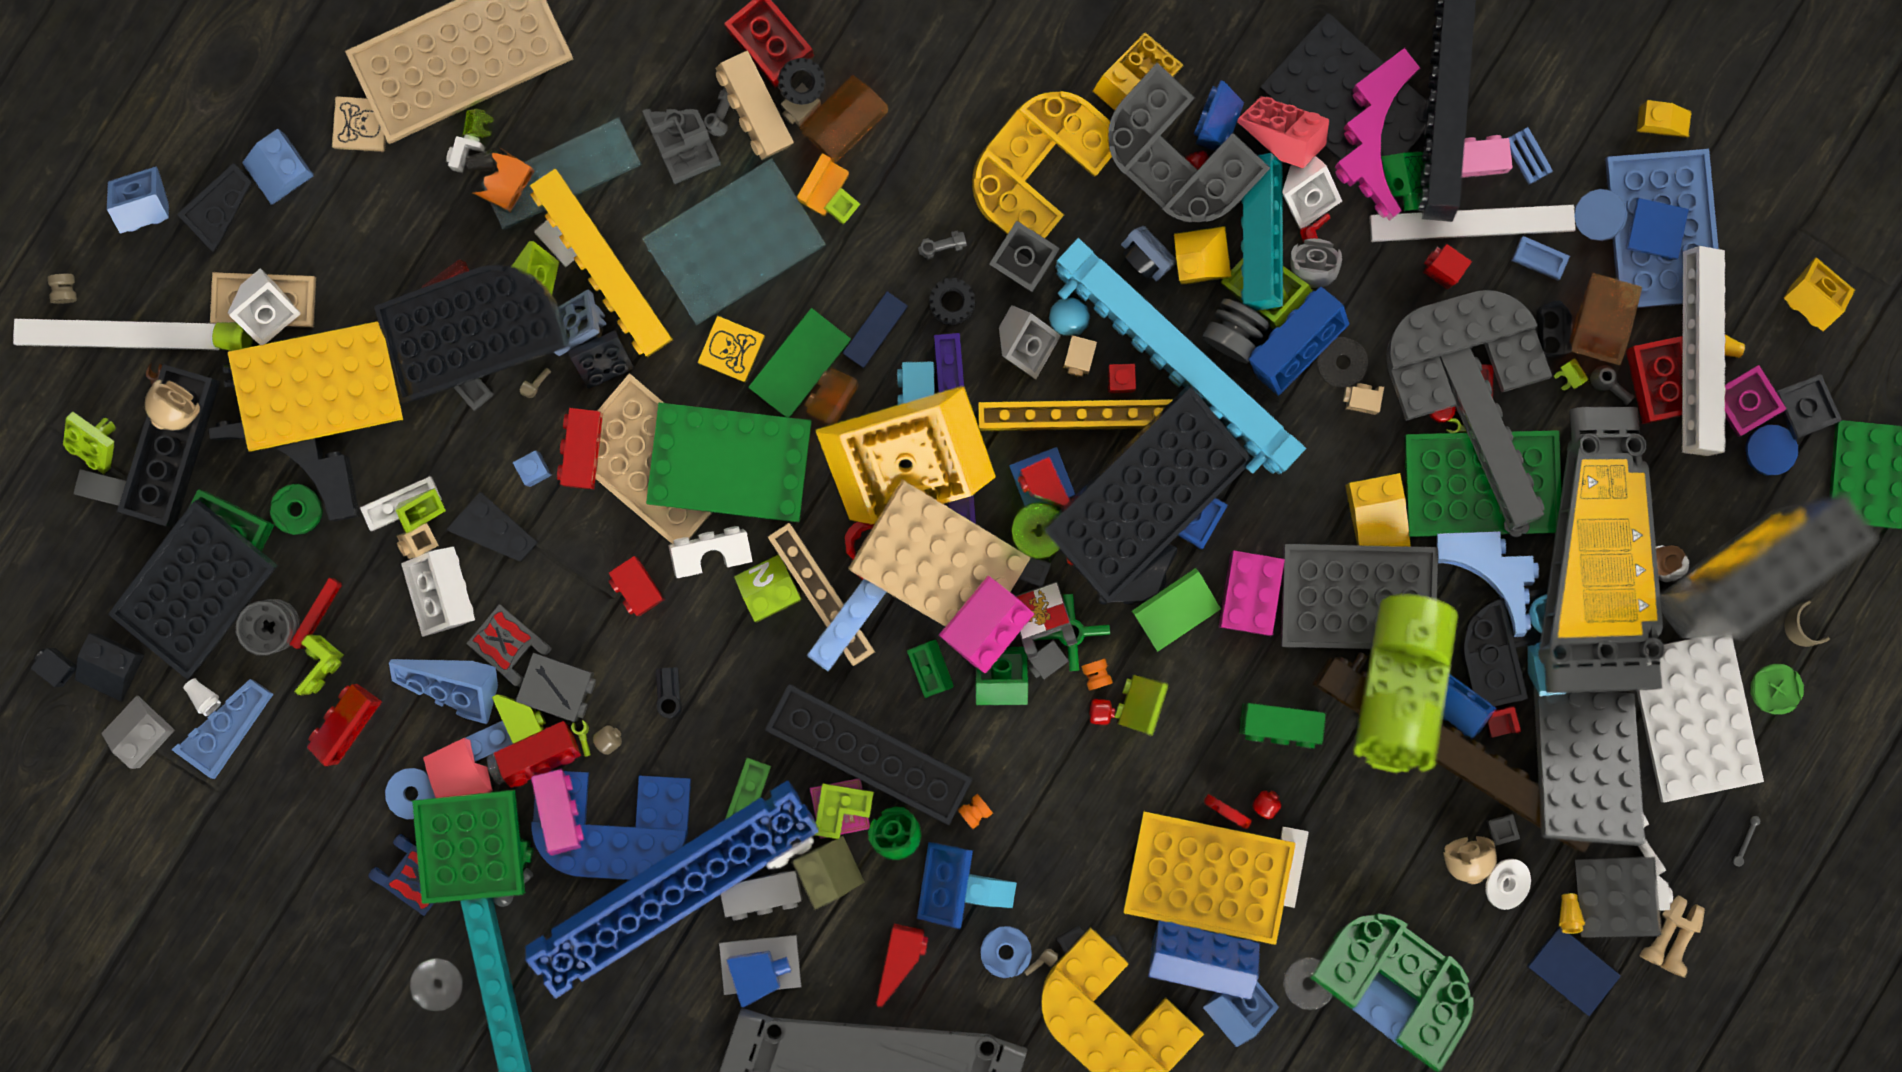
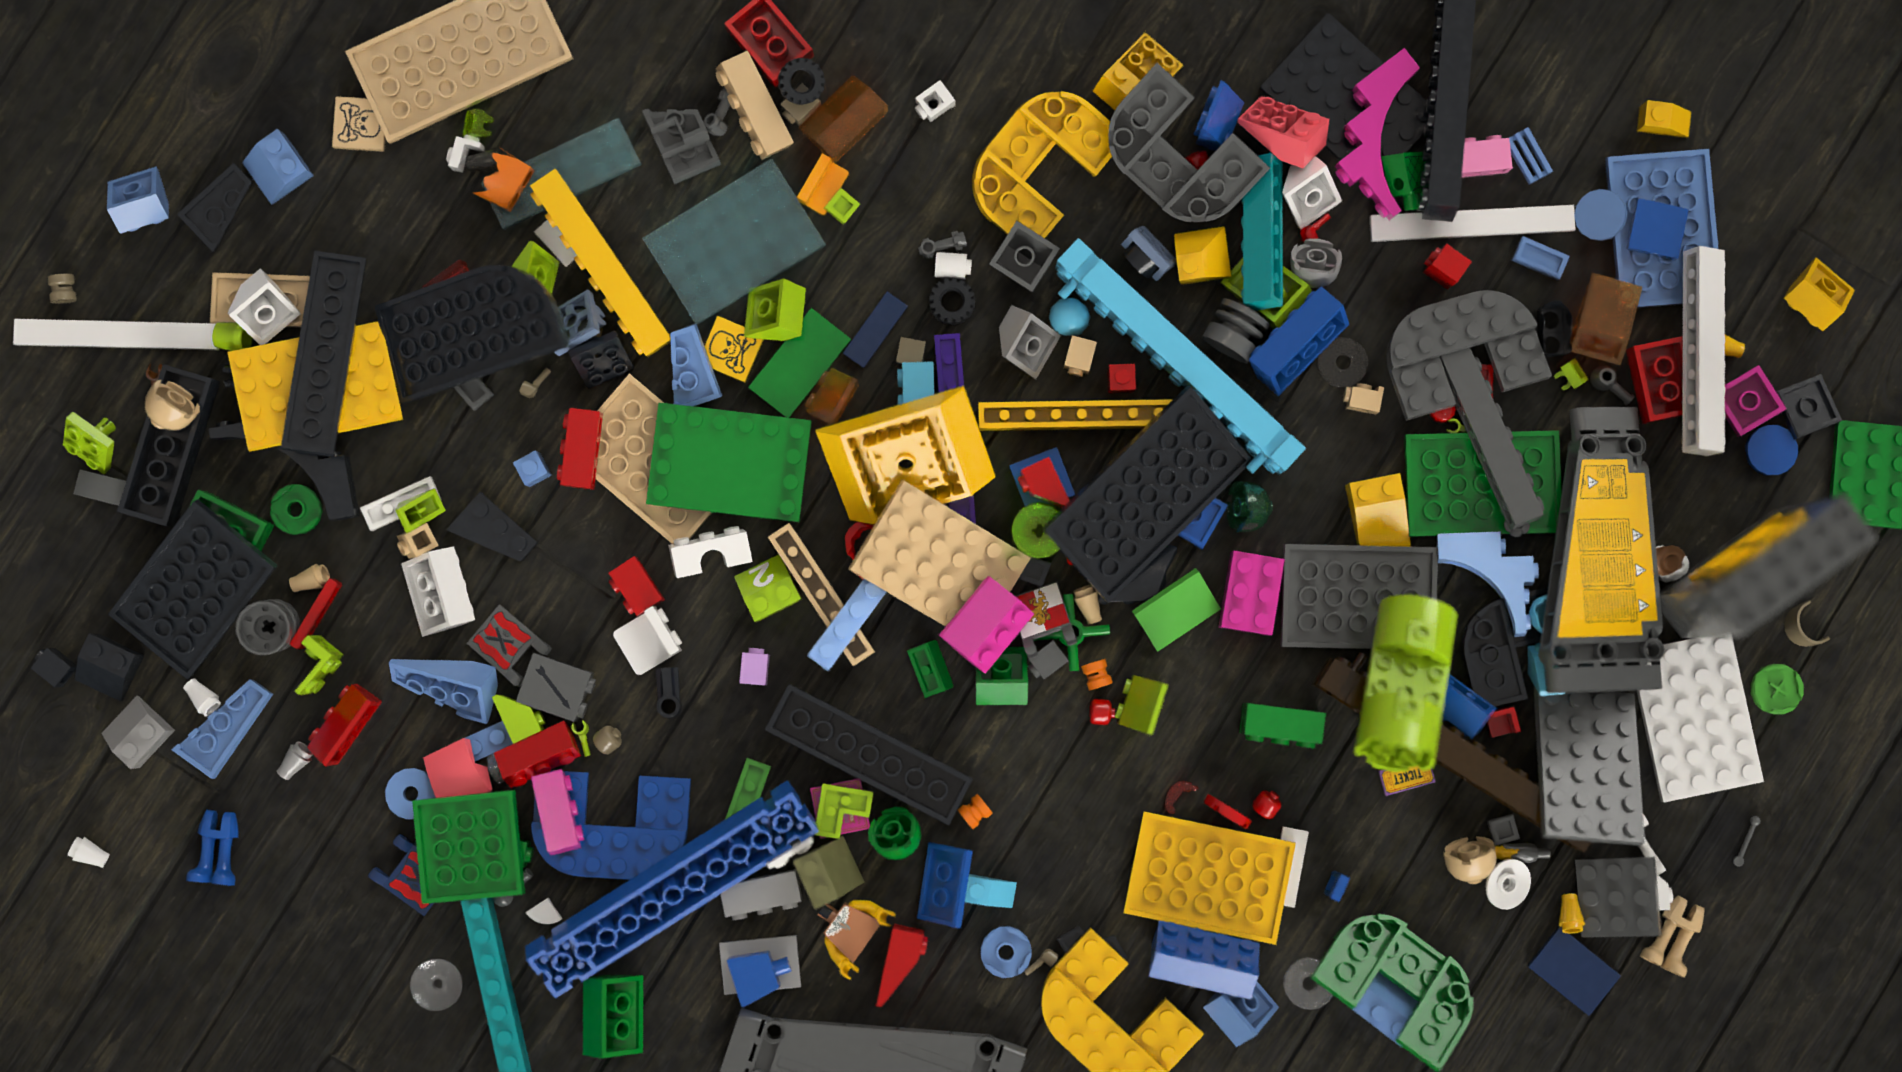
none -> white cone [68,837,110,868]
none -> blue piece [186,810,239,885]
none -> light grey cone [277,741,313,780]
none -> black plate [281,251,367,457]
none -> tan cone [289,564,330,592]
none -> white tile [526,897,562,924]
none -> green slope [583,975,643,1058]
none -> white bracket [613,606,682,675]
none -> medium blue wing [670,324,722,406]
none -> lavender brick [740,648,770,685]
none -> lime slope [744,278,806,341]
none -> torso [818,900,896,980]
none -> dark tan tile [896,337,926,364]
none -> white brick [915,80,955,122]
none -> white brick [935,252,972,280]
none -> tan cone [1073,585,1102,624]
none -> clear red piece [1165,781,1198,814]
none -> clear green cylinder [1226,481,1273,532]
none -> blue tile [1324,871,1350,902]
none -> tile [1378,766,1436,796]
none -> dark grey piece [1495,843,1551,863]

